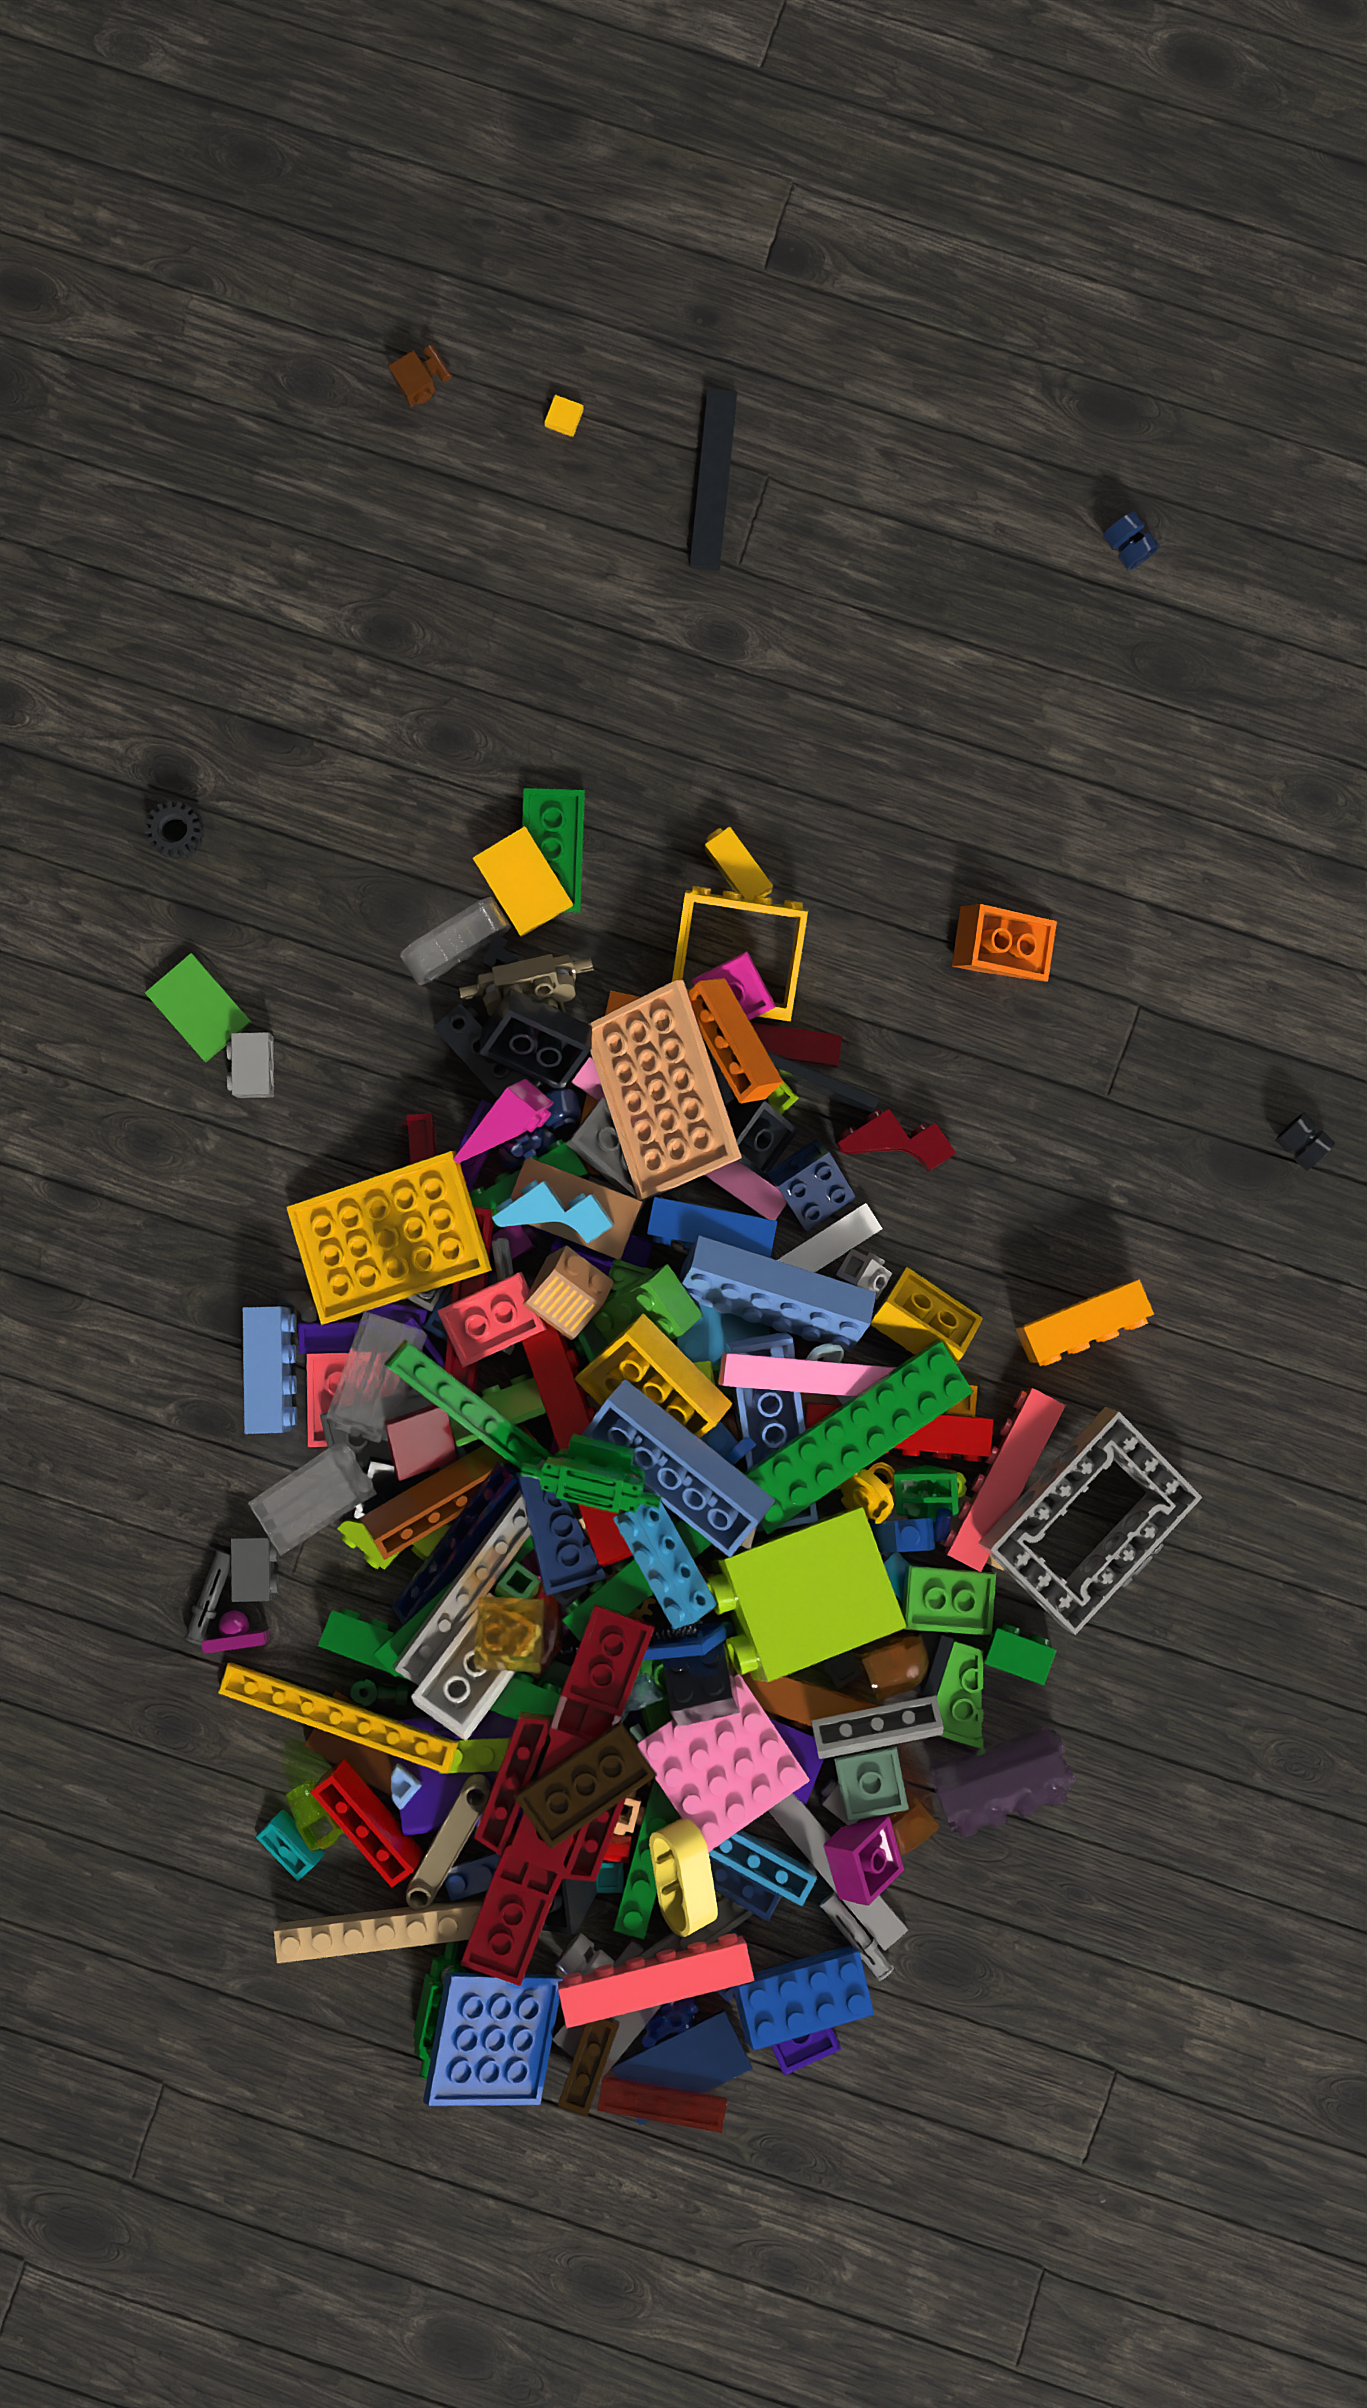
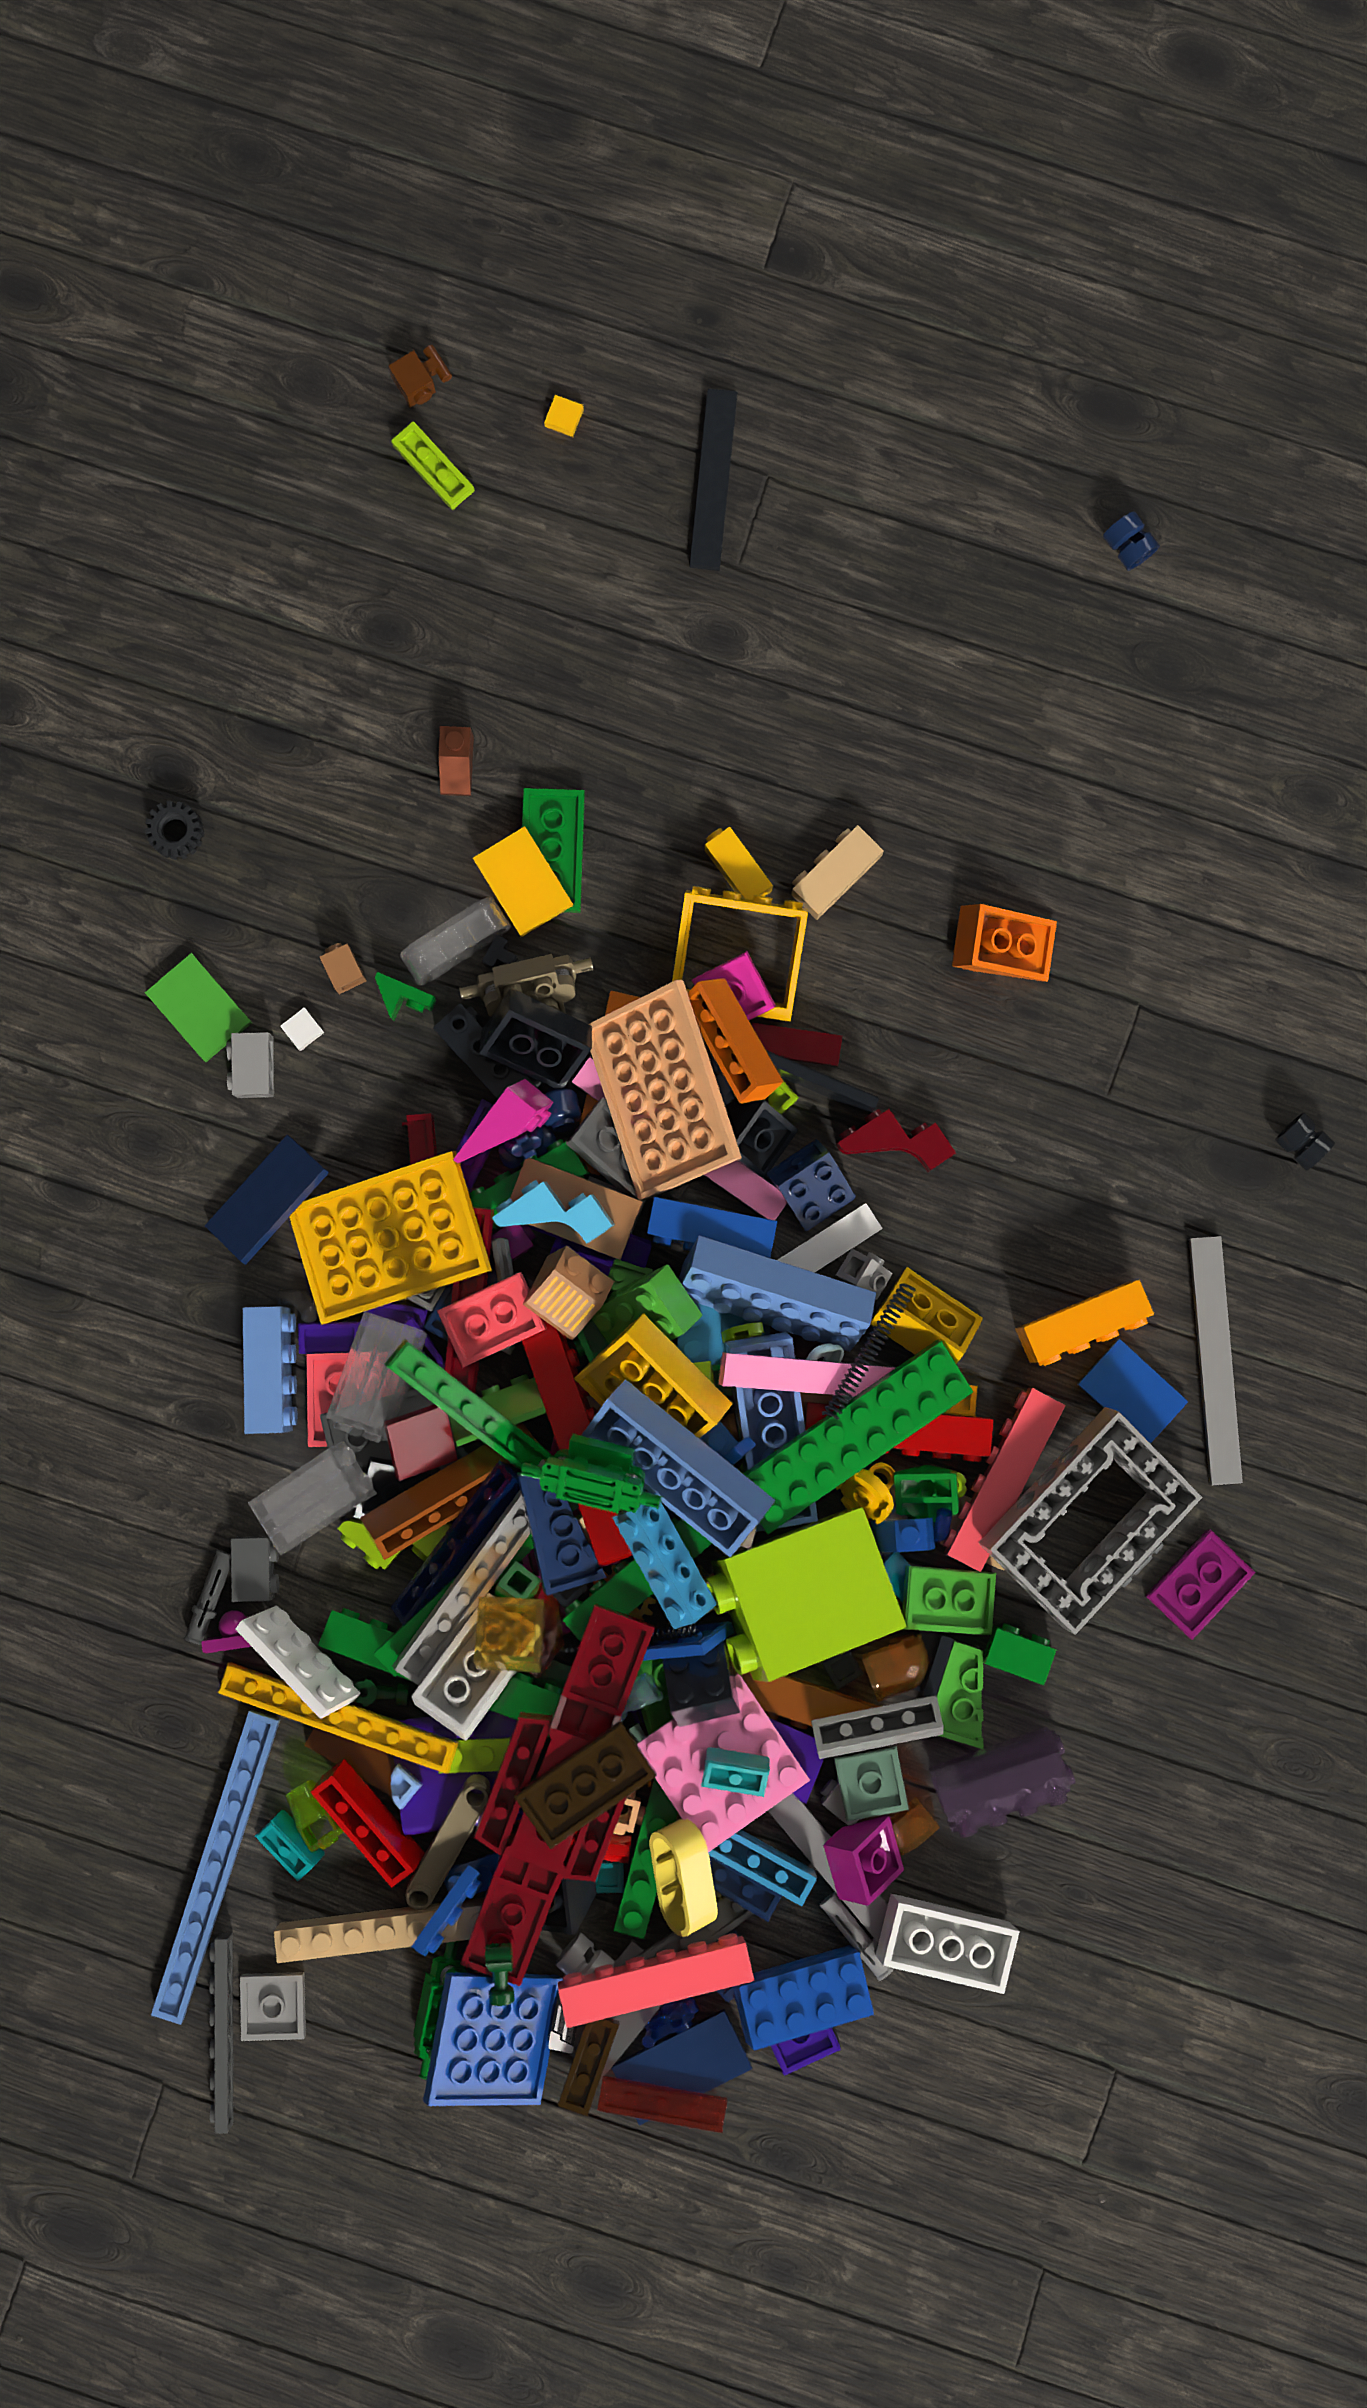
none -> medium blue plate [151,1710,280,2025]
none -> dark blue tile [205,1134,329,1265]
none -> dark grey plate [210,1932,233,2134]
none -> white plate [236,1605,360,1719]
none -> light grey tile [240,1972,306,2041]
none -> white tile [280,1008,324,1051]
none -> medium nougat brick [320,943,367,994]
none -> green slope [375,972,437,1021]
none -> lime plate [391,421,475,510]
none -> blue plate [411,1865,482,1956]
none -> copper slope [439,726,474,796]
none -> dark green leg [485,1942,515,2006]
none -> sticker [548,1992,577,2053]
none -> teal slope [701,1747,770,1797]
none -> lime tile [721,1322,764,1343]
none -> tan brick [791,825,884,920]
none -> black piece [822,1283,916,1420]
none -> white brick [875,1894,1019,1994]
none -> blue tile [1077,1339,1188,1444]
none -> magenta tile [1145,1529,1256,1640]
none -> light grey tile [1188,1236,1243,1485]

